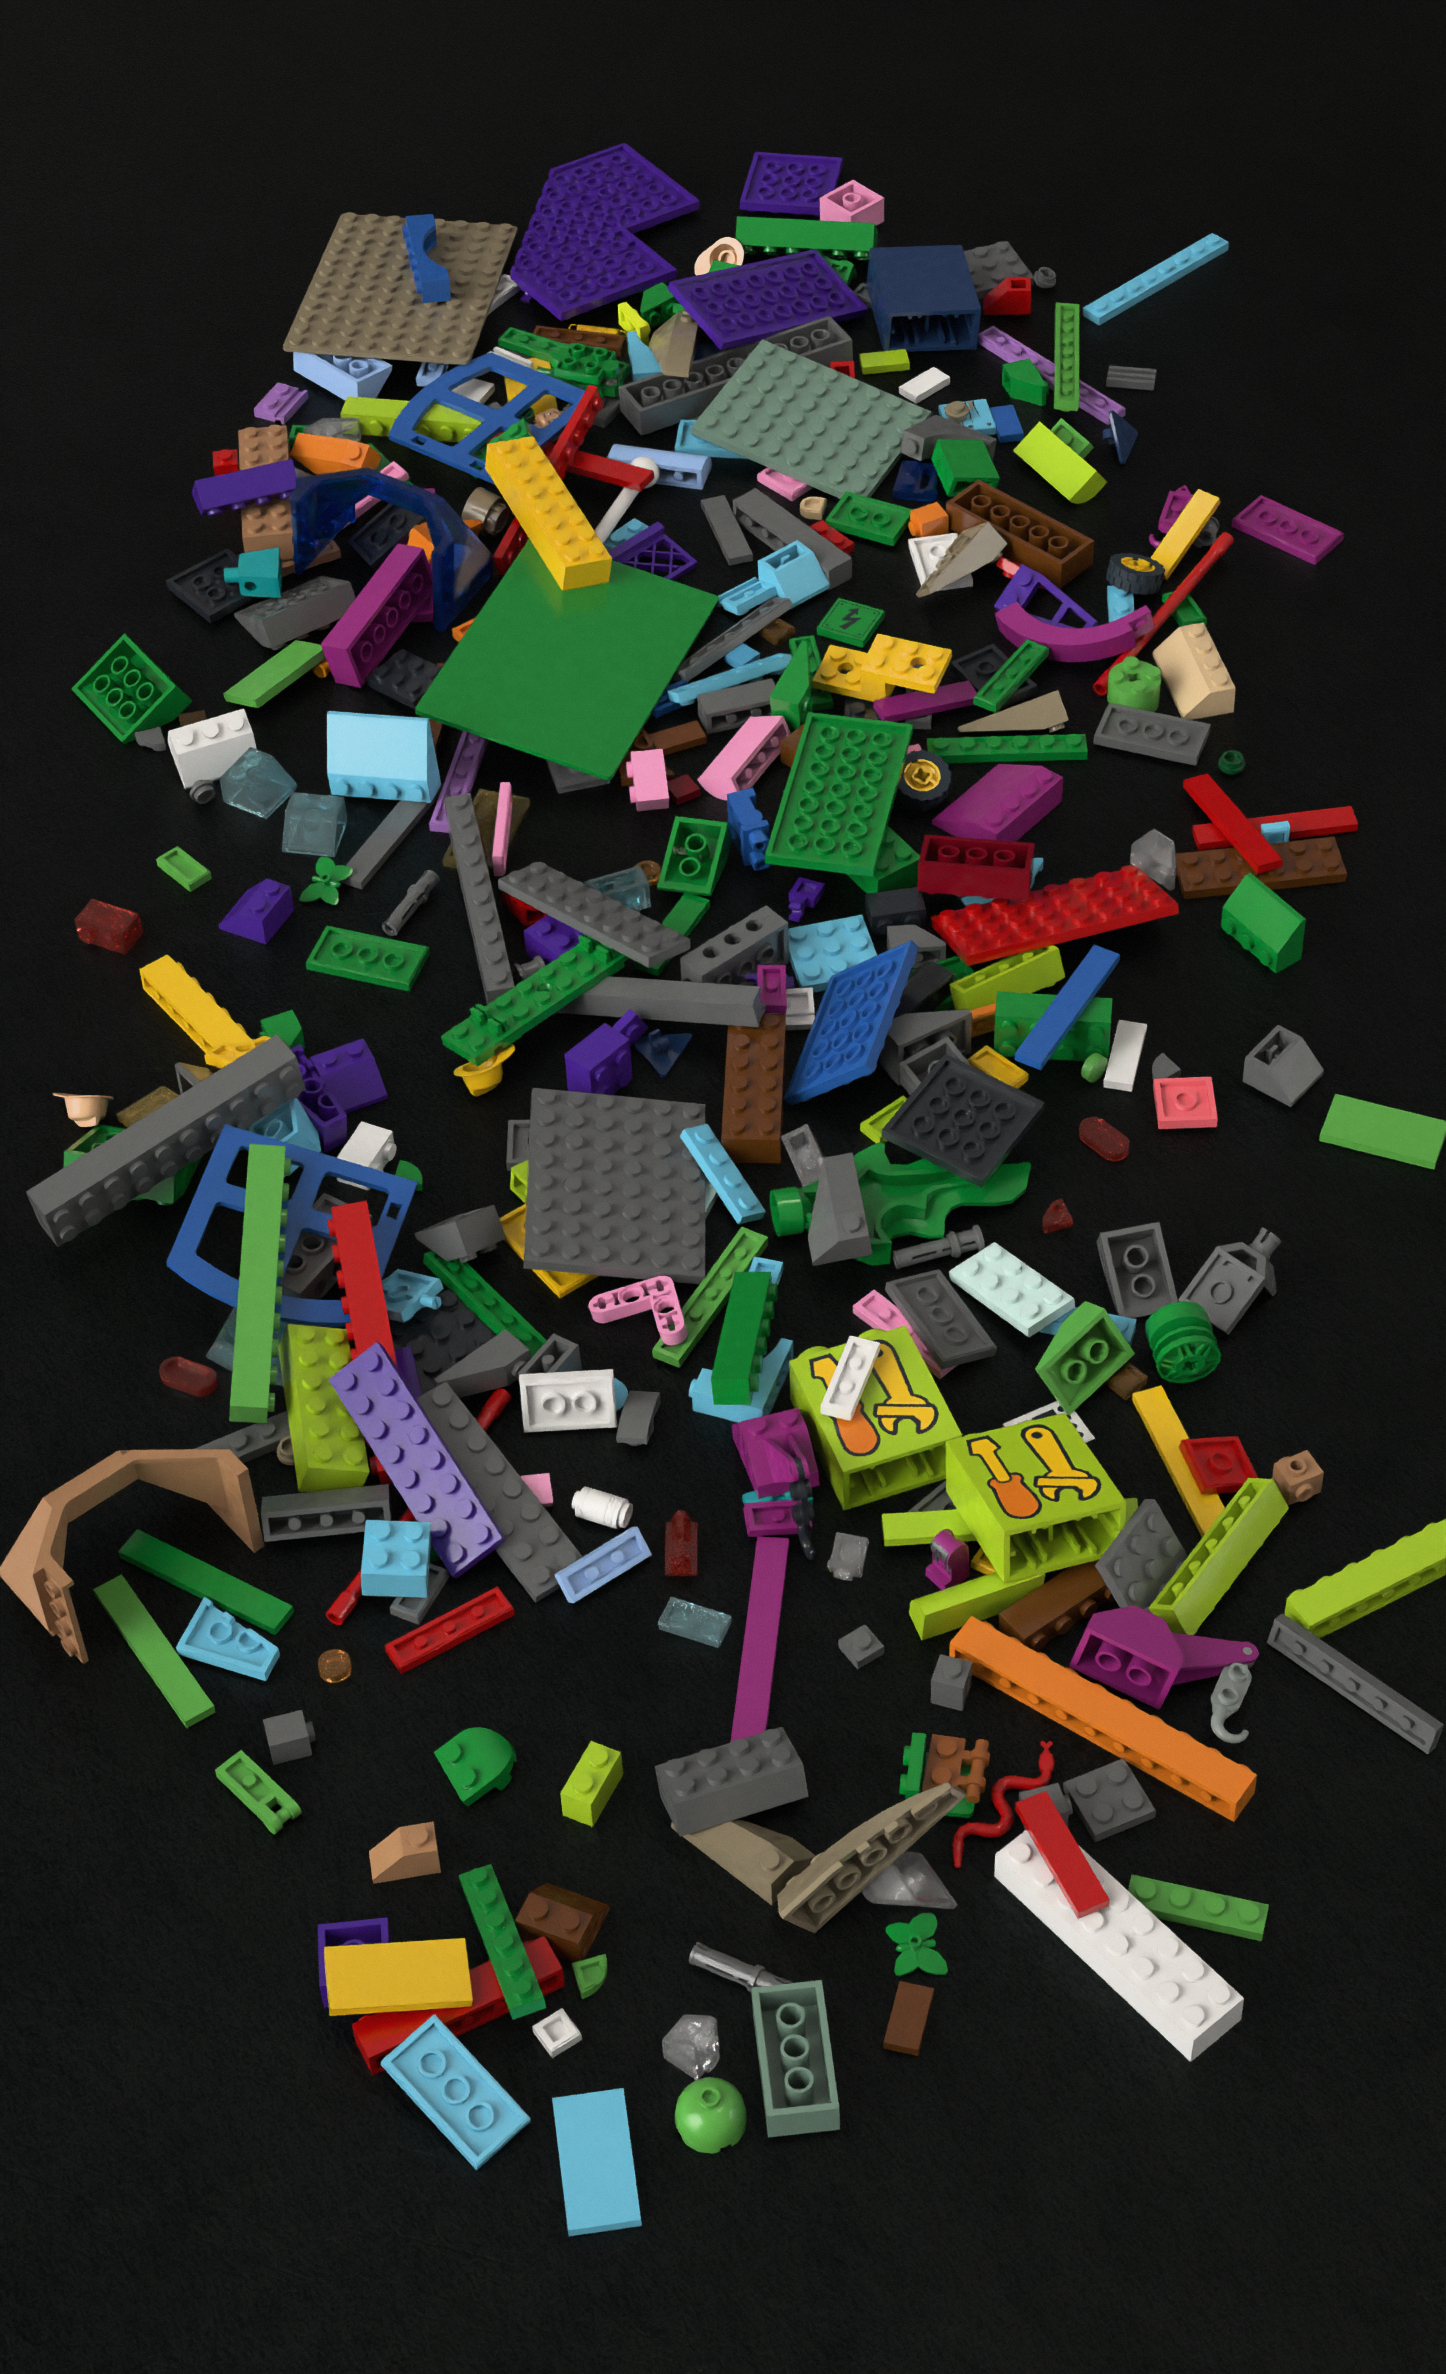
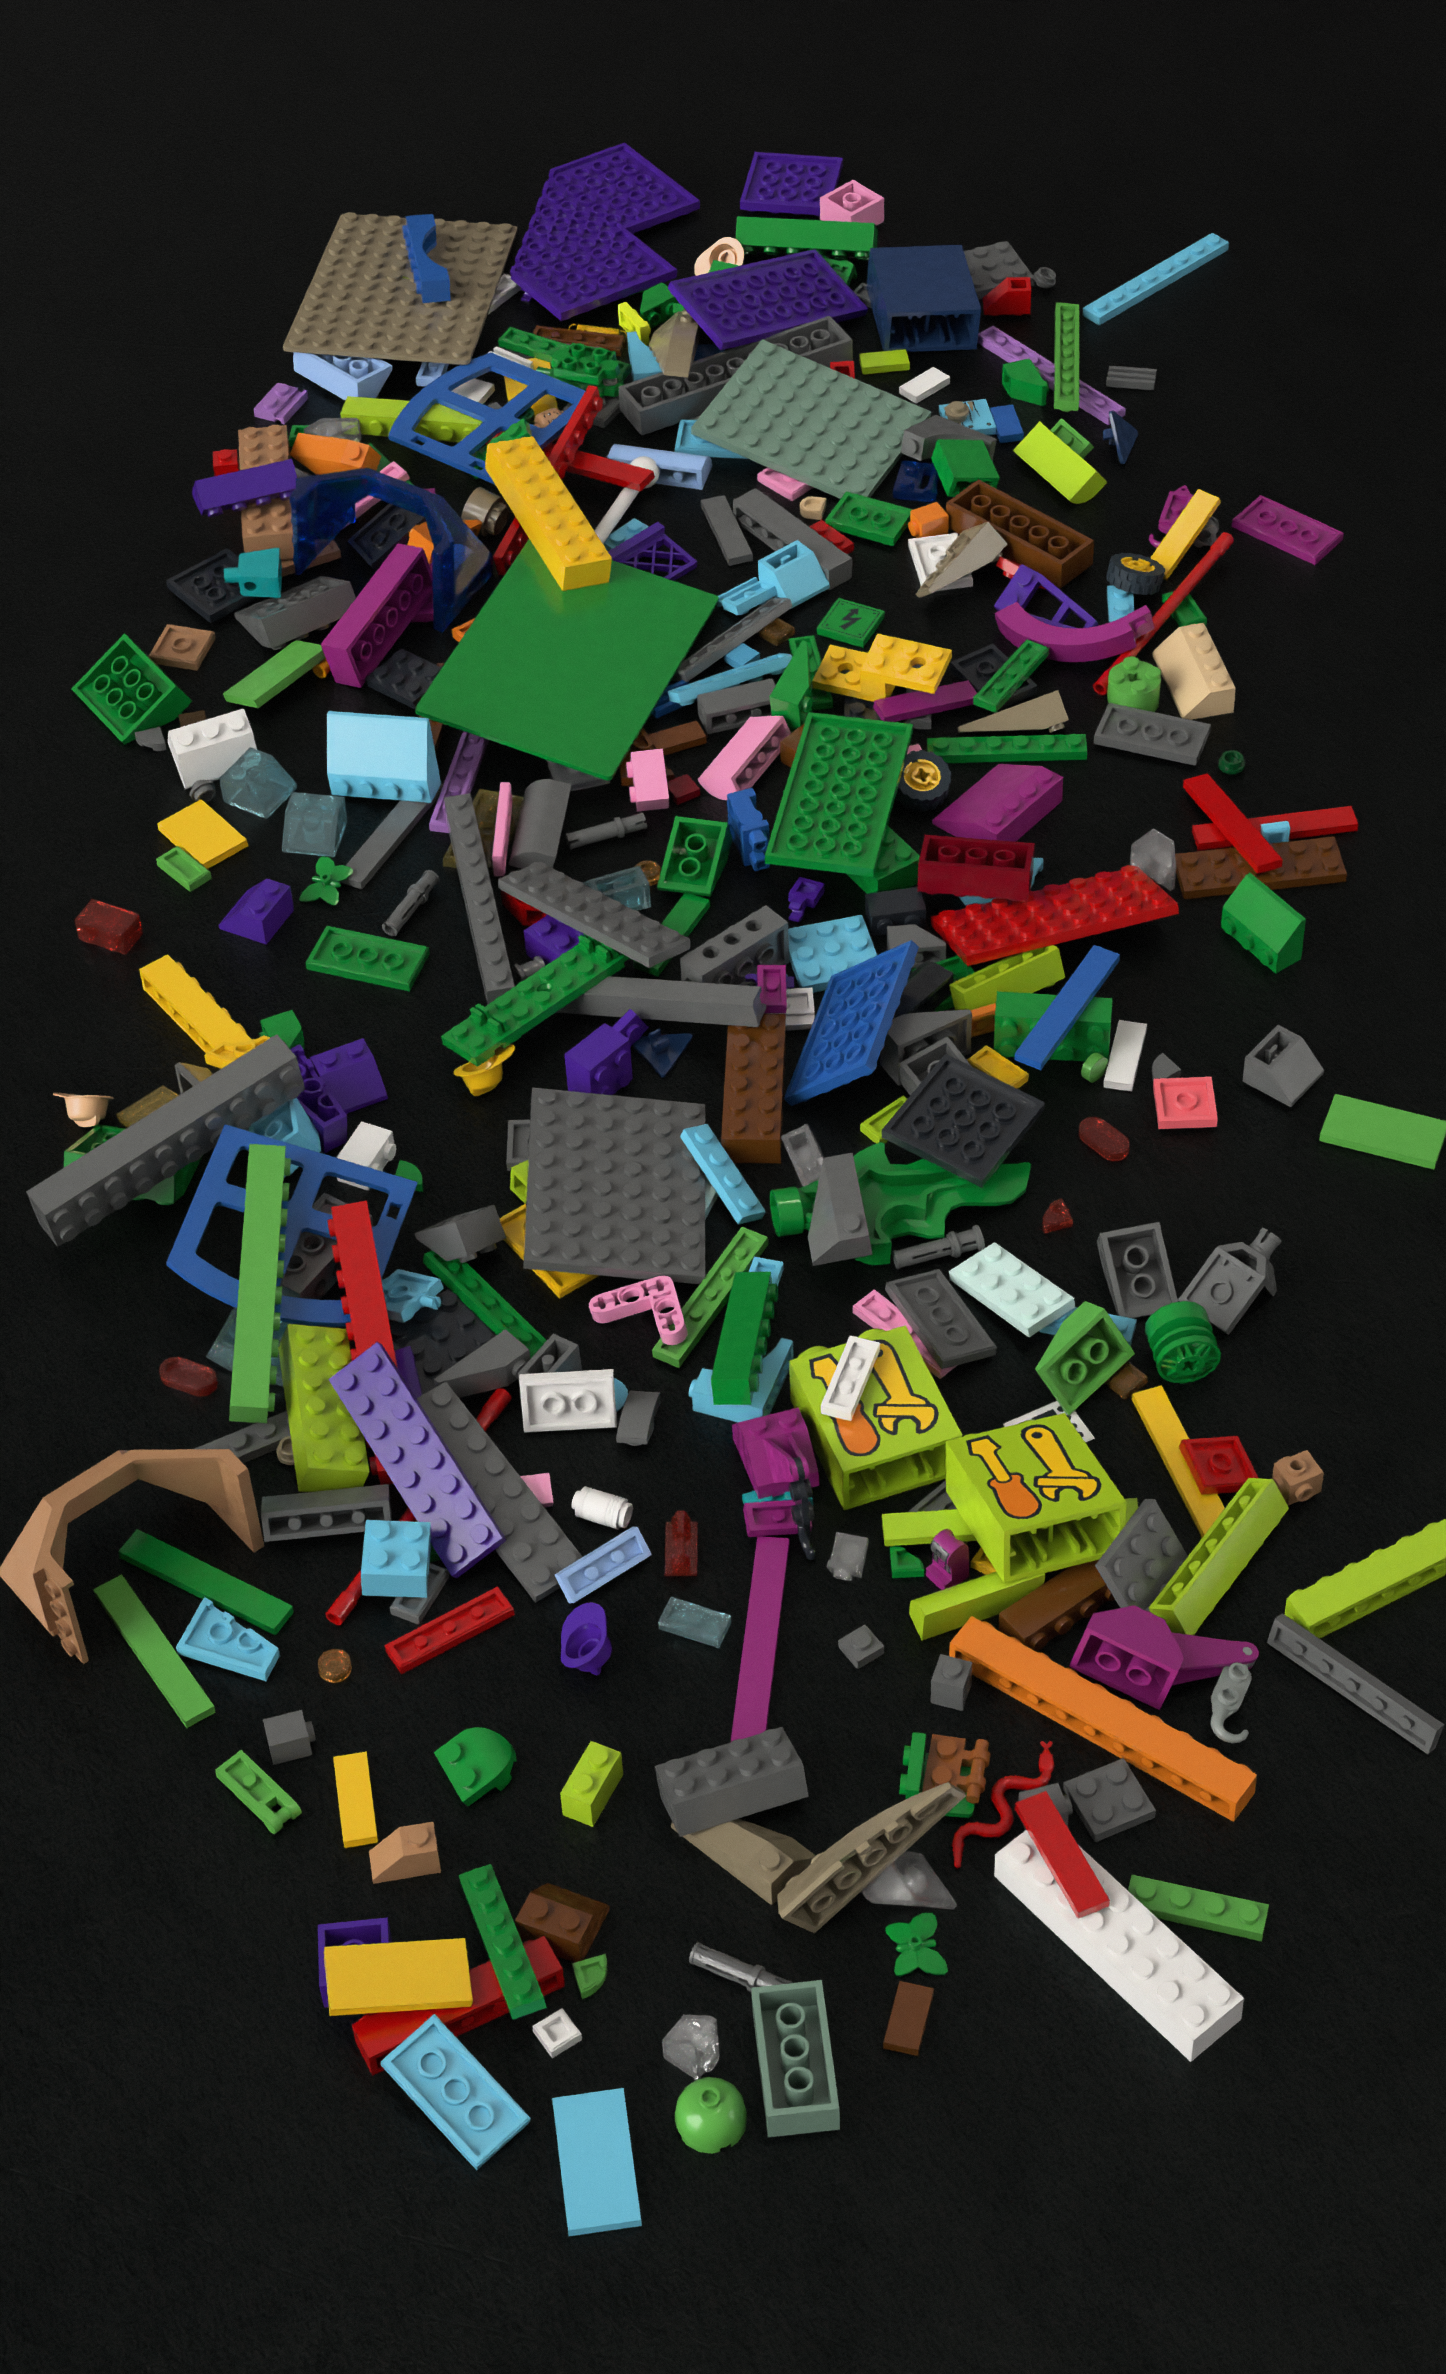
none -> medium nougat tile [149,624,216,671]
none -> yellow tile [157,799,248,869]
none -> yellow tile [333,1752,378,1848]
none -> dark grey brick [508,779,572,869]
none -> dark purple piece [561,1602,612,1676]
none -> dark grey pin [565,812,647,850]
none -> green tile [890,1546,924,1578]

